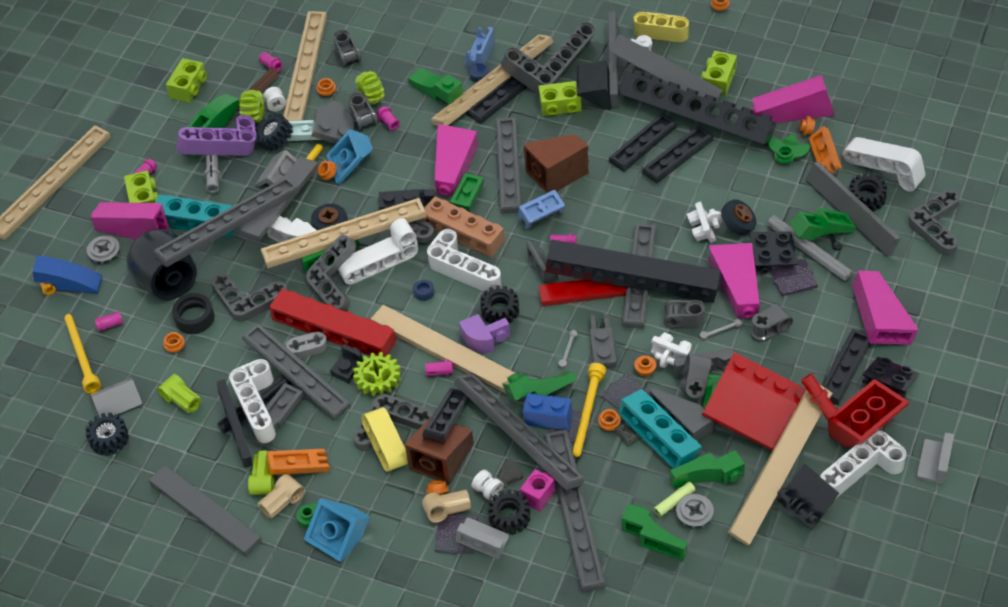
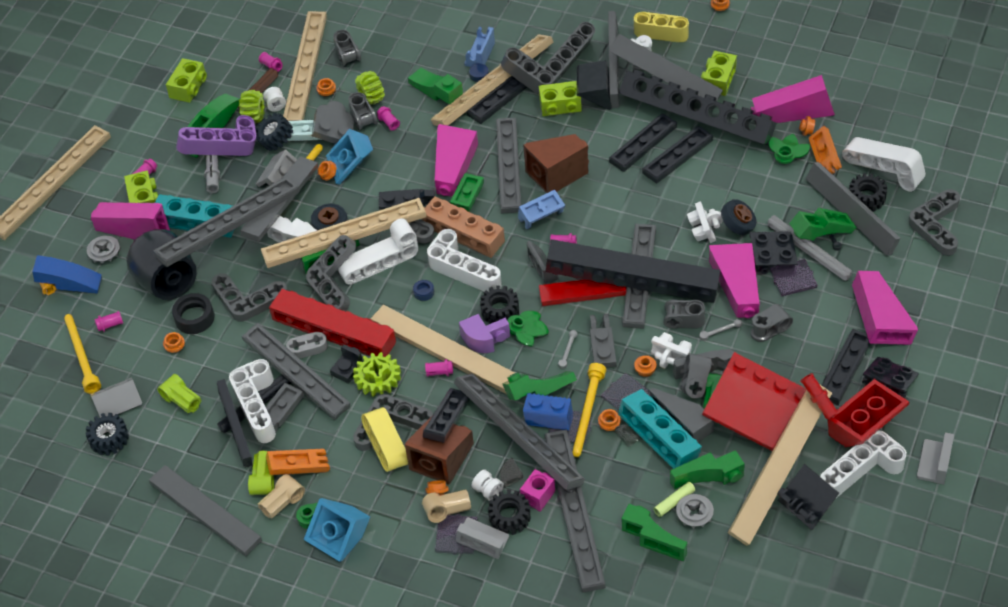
none -> green plate [507,310,549,347]

